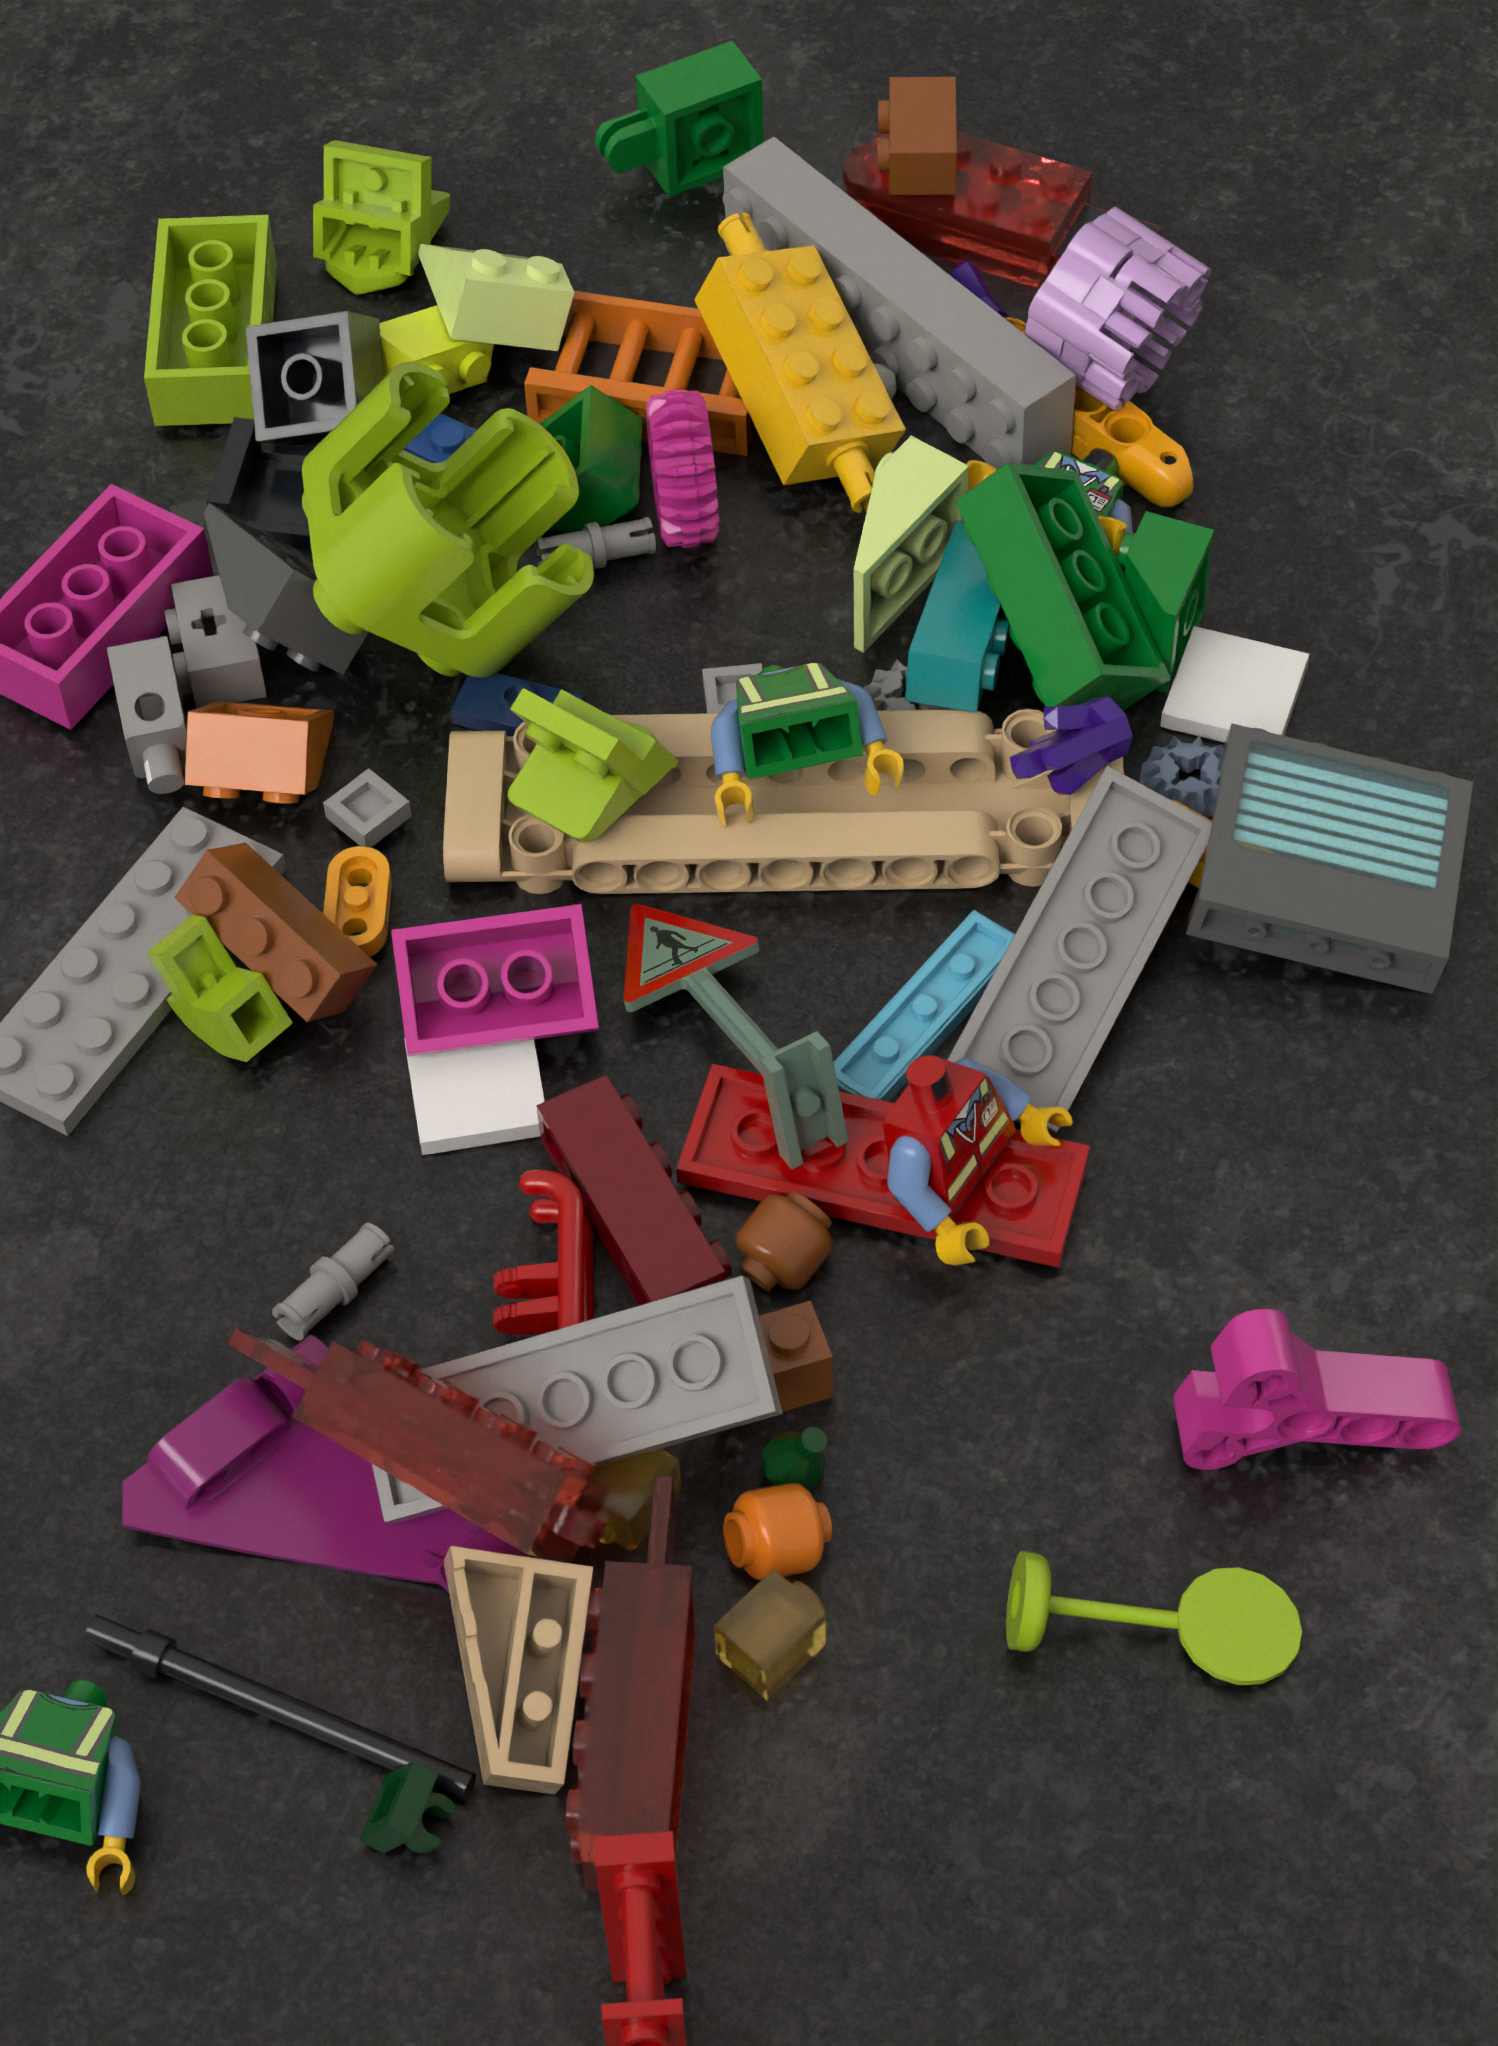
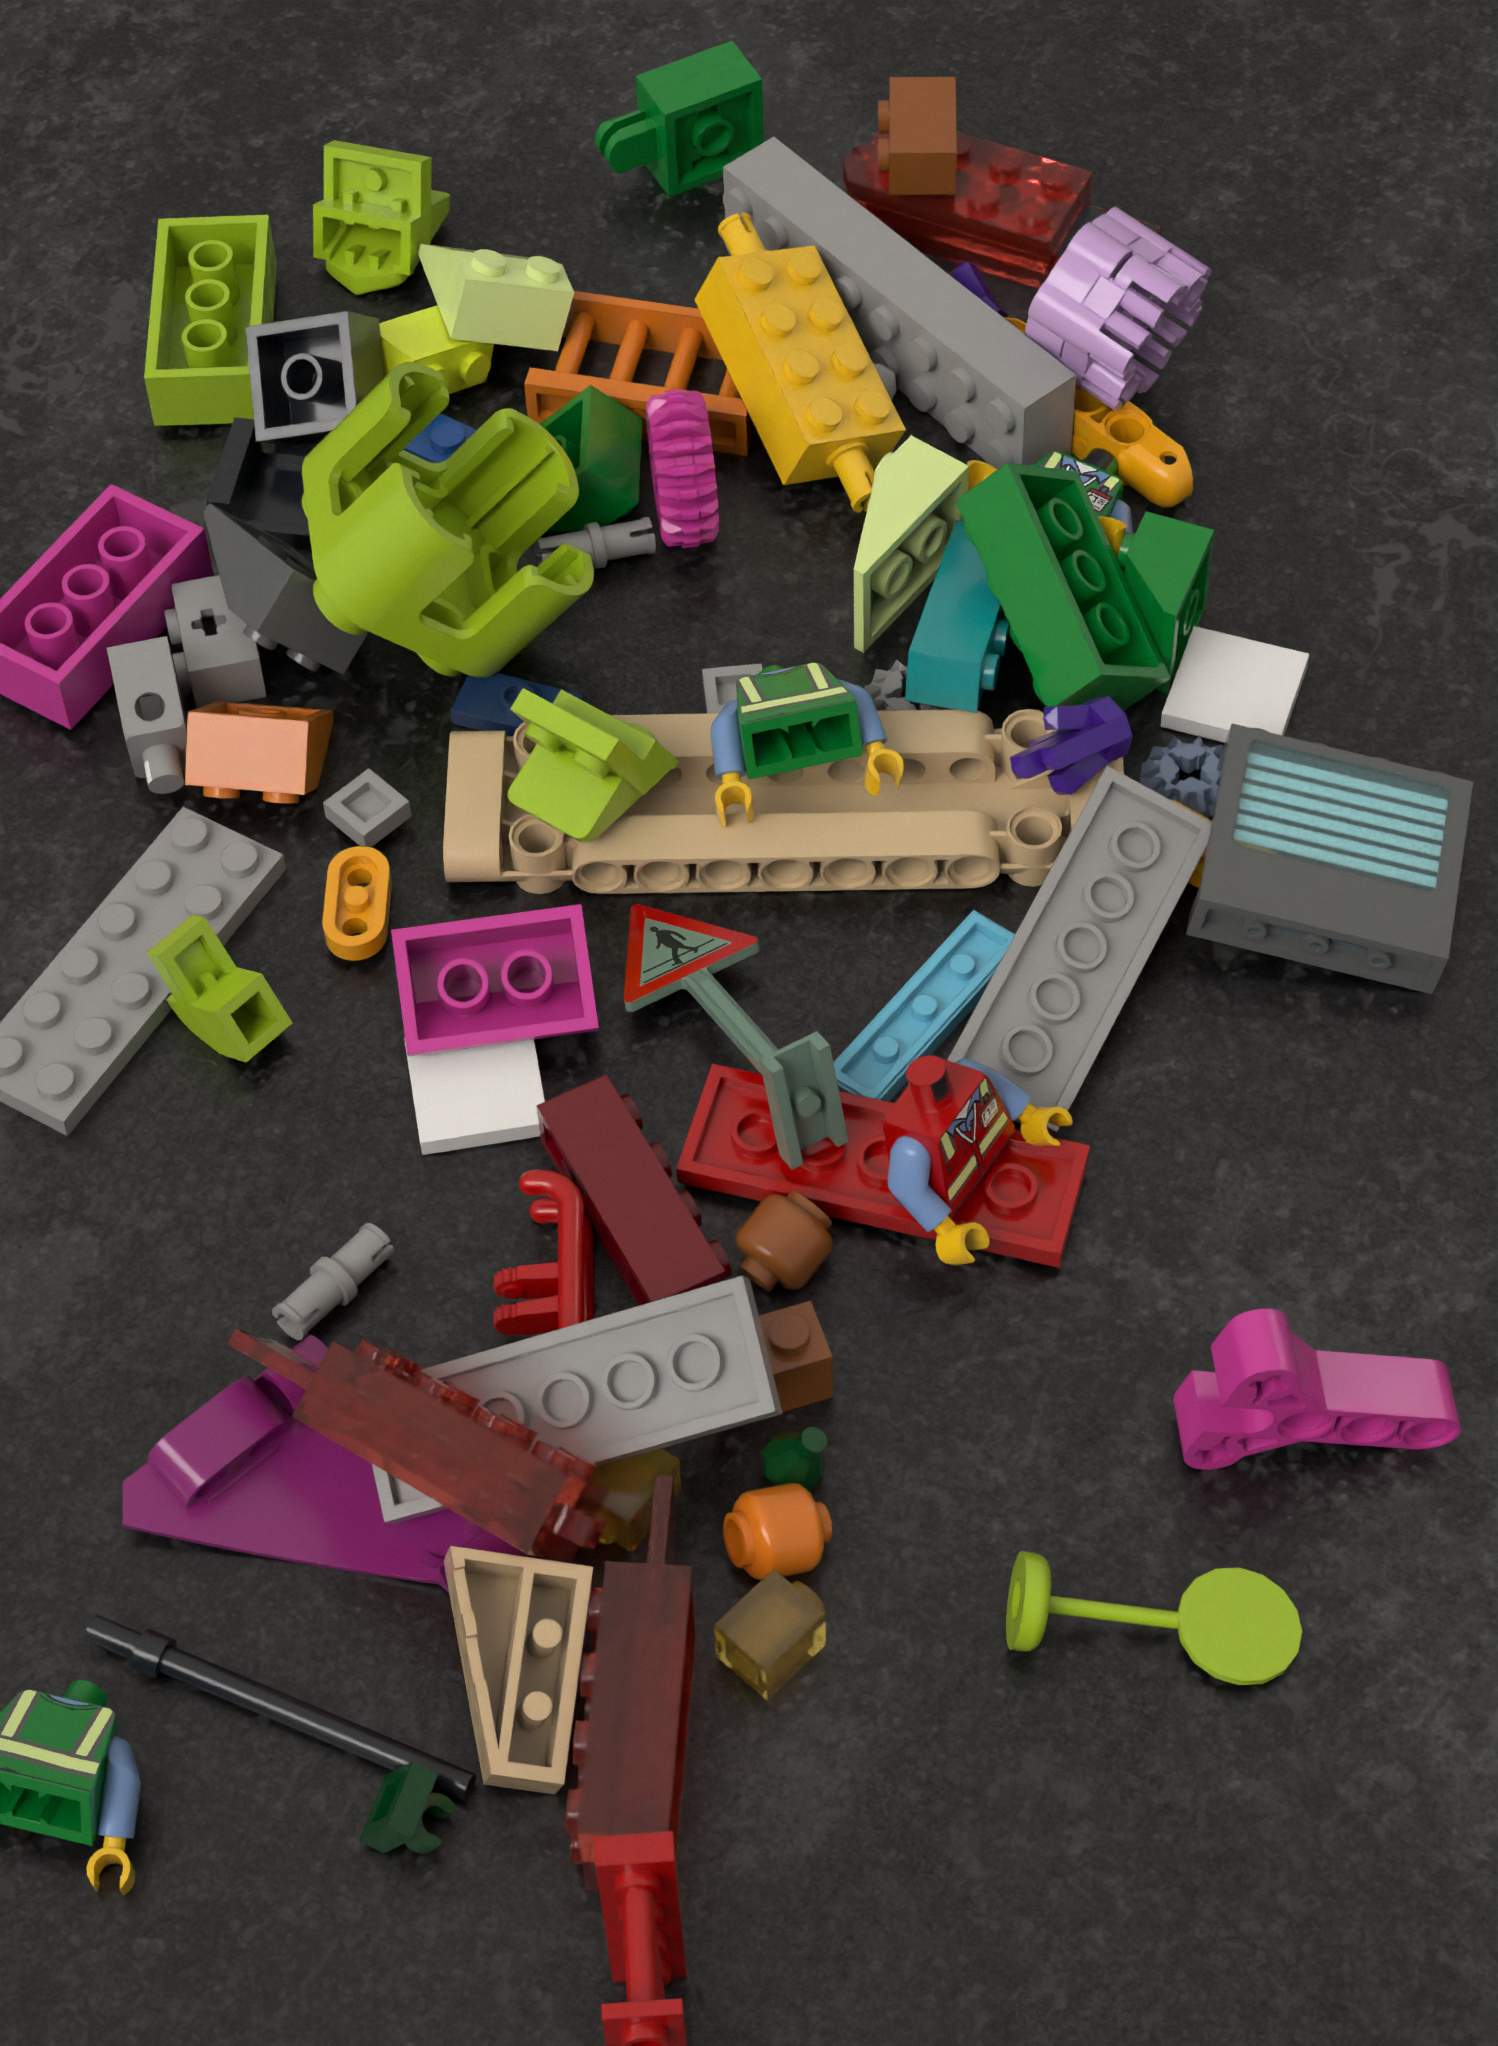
dark orange brick [174,842,378,1022] -> none

